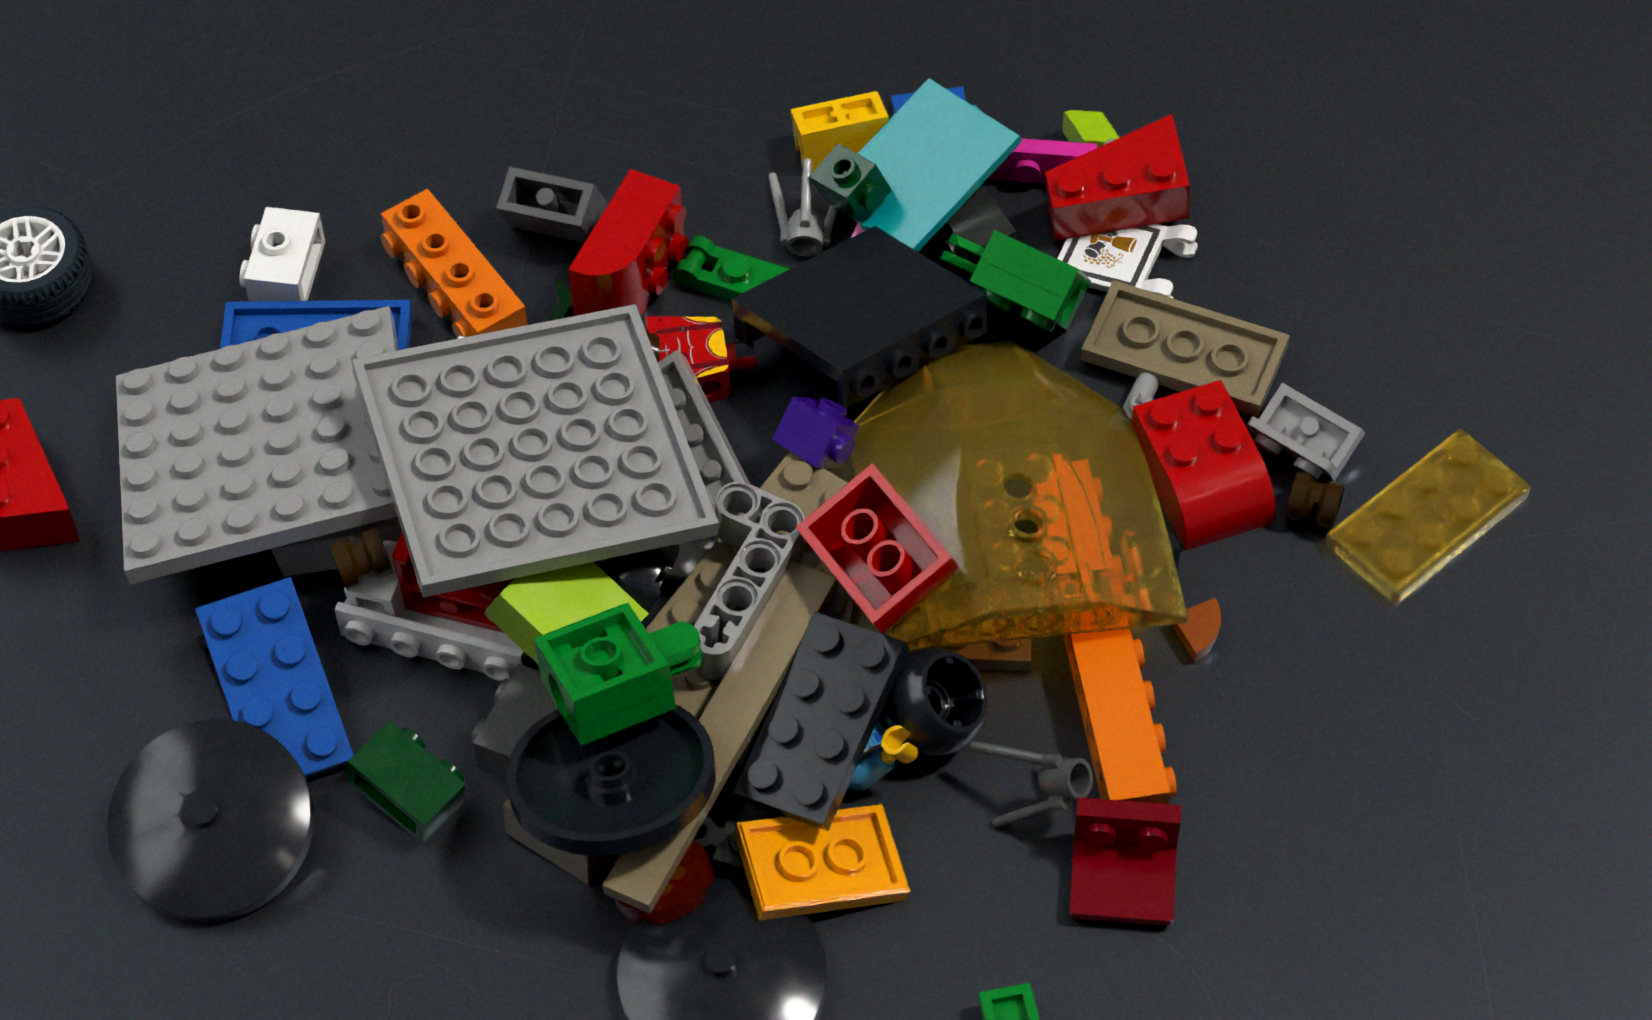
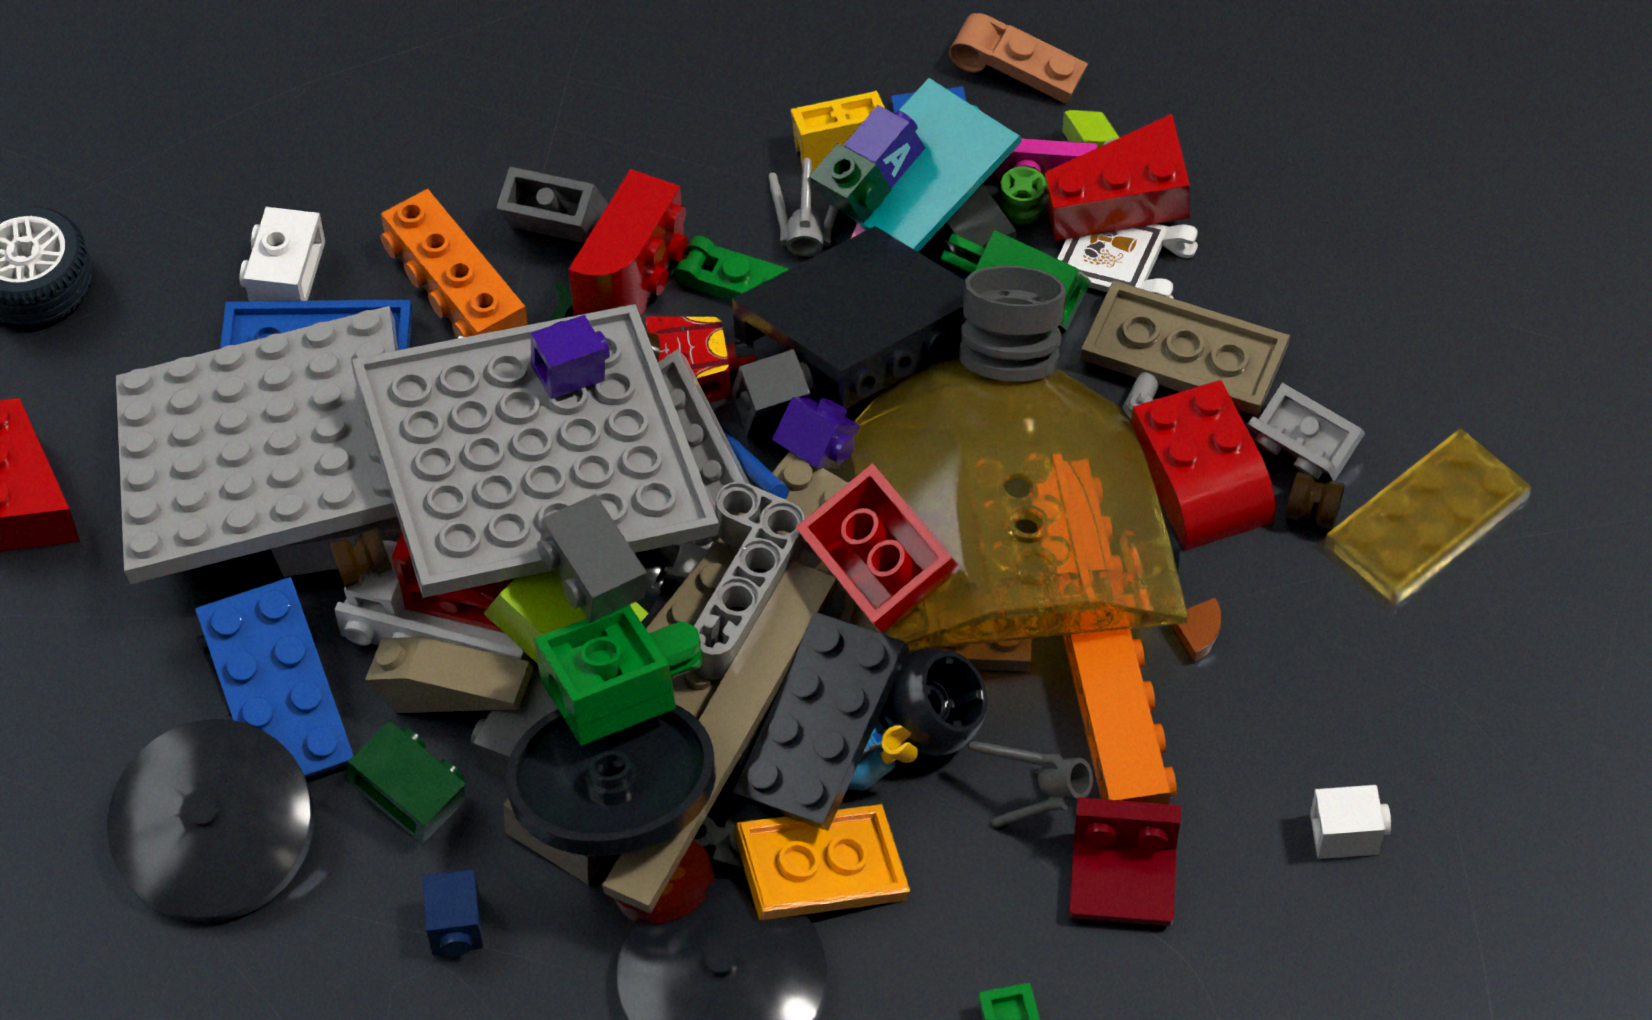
none -> dark tan slope [365,637,534,713]
none -> dark blue brick [422,869,484,956]
none -> dark purple brick [530,315,610,399]
none -> dark grey brick [537,494,647,623]
none -> blue bar [720,425,789,499]
none -> dark grey brick [731,349,814,436]
none -> brick [843,105,925,188]
none -> nougat plate [949,13,1088,104]
none -> dark grey wheel [959,265,1066,382]
none -> bright green wheel [1000,166,1046,224]
none -> white brick [1310,785,1391,859]

